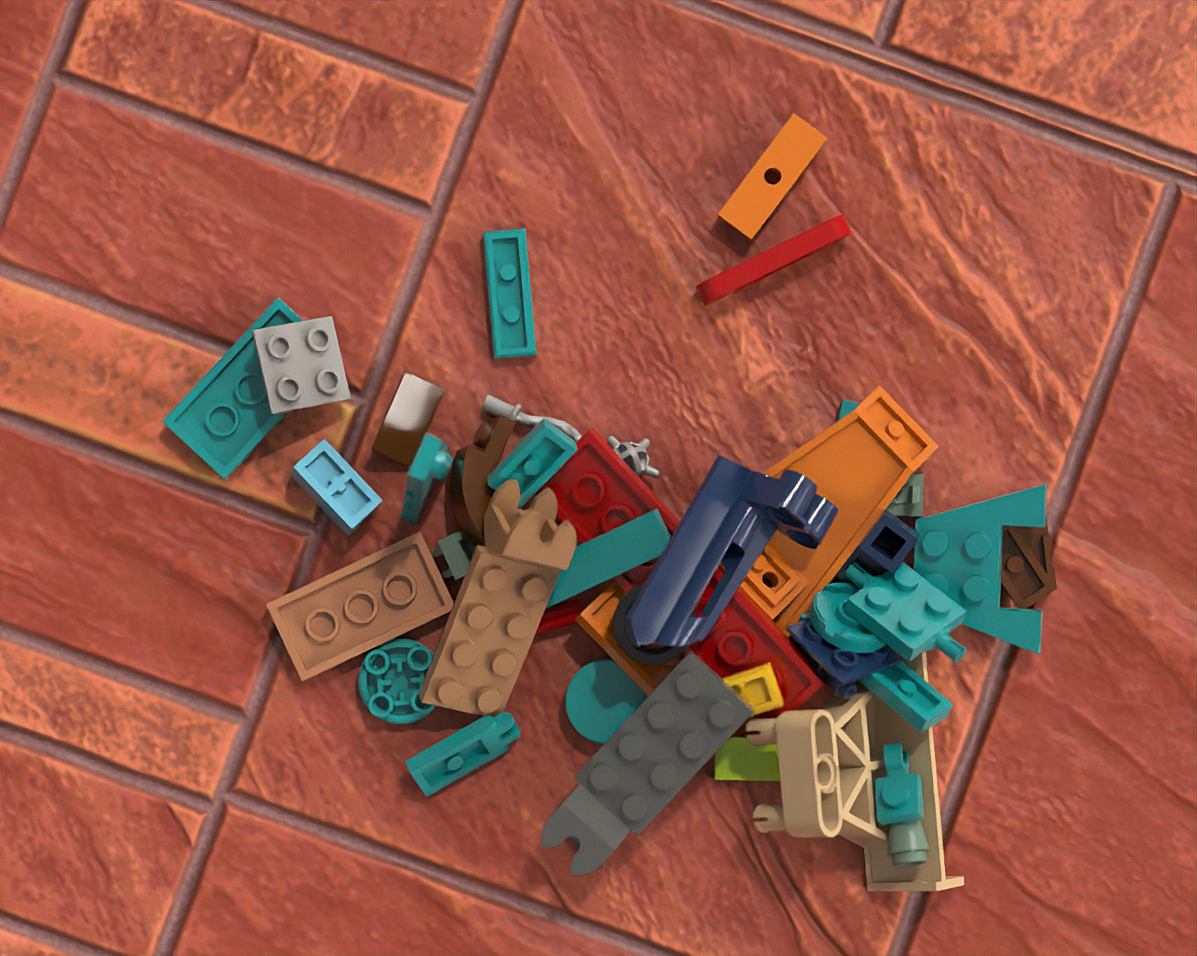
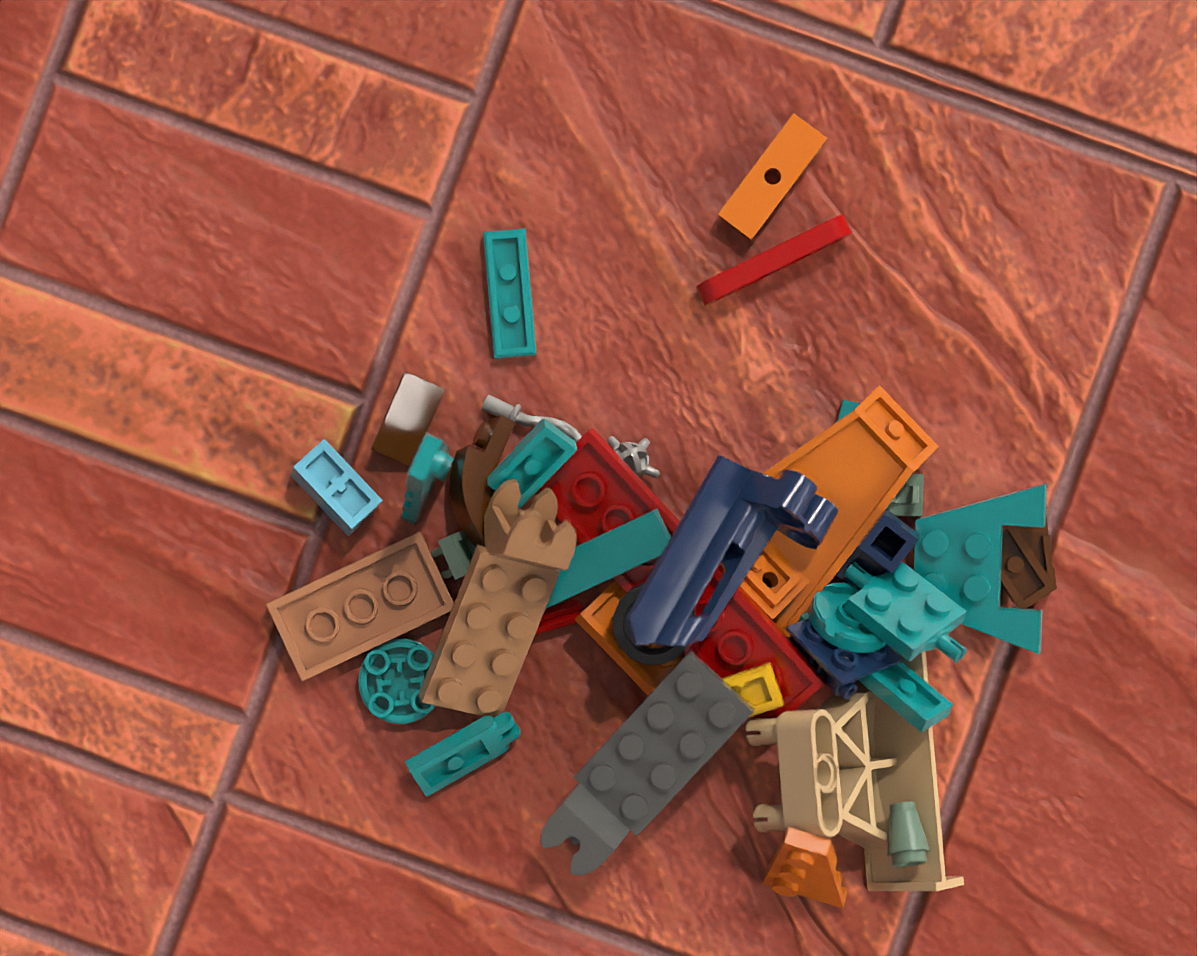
teal plate [162,297,304,480] -> none
light grey hinge [252,316,351,415] -> none
teal tile [566,659,648,744] -> none
lime tile [714,737,781,781] -> none
teal plate [875,743,924,825] -> none
none -> orange wing [762,827,847,909]

